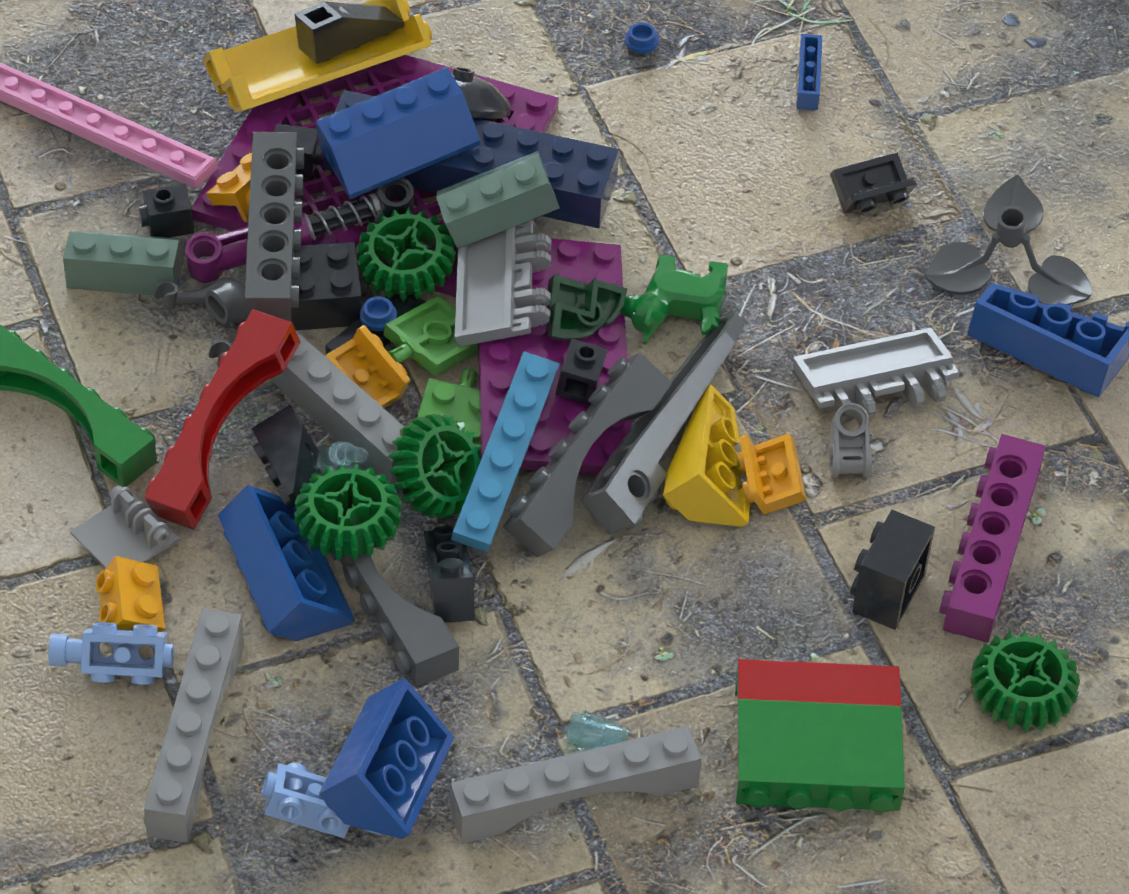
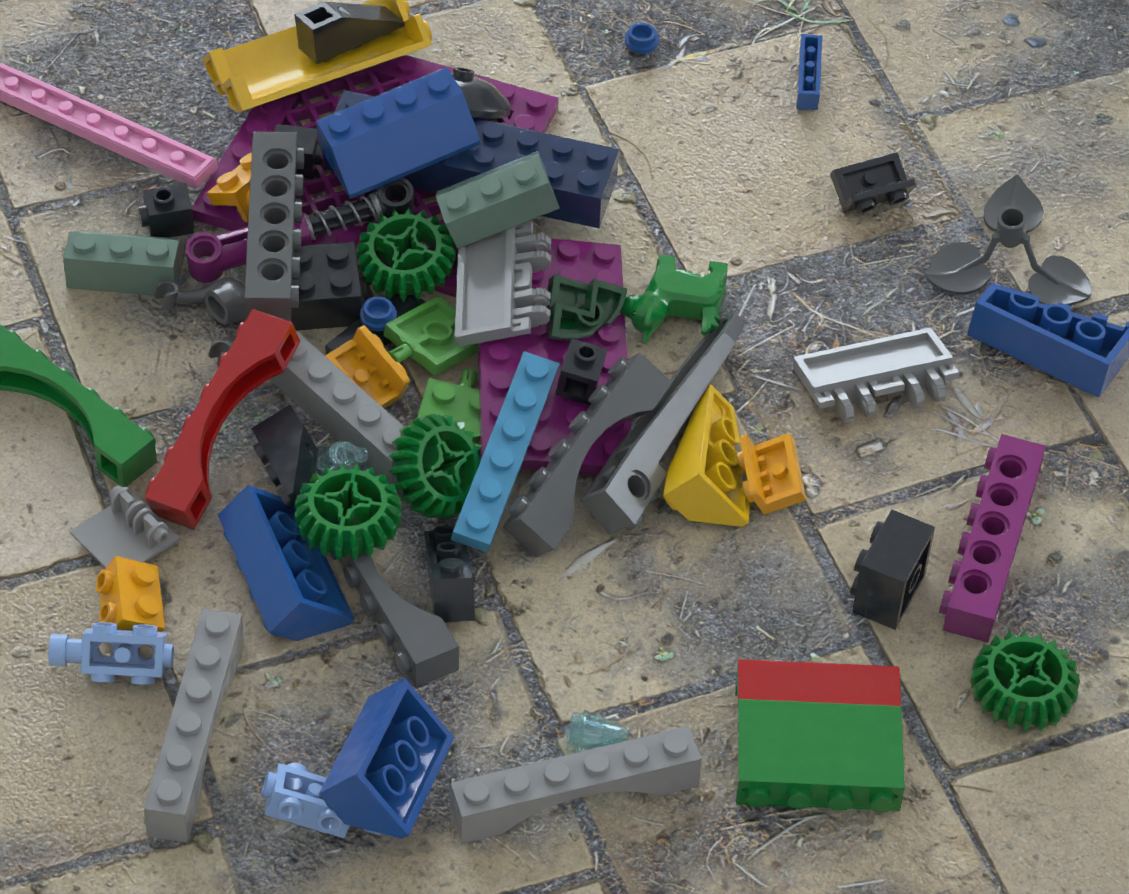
light grey piece [829,403,872,478] -> none

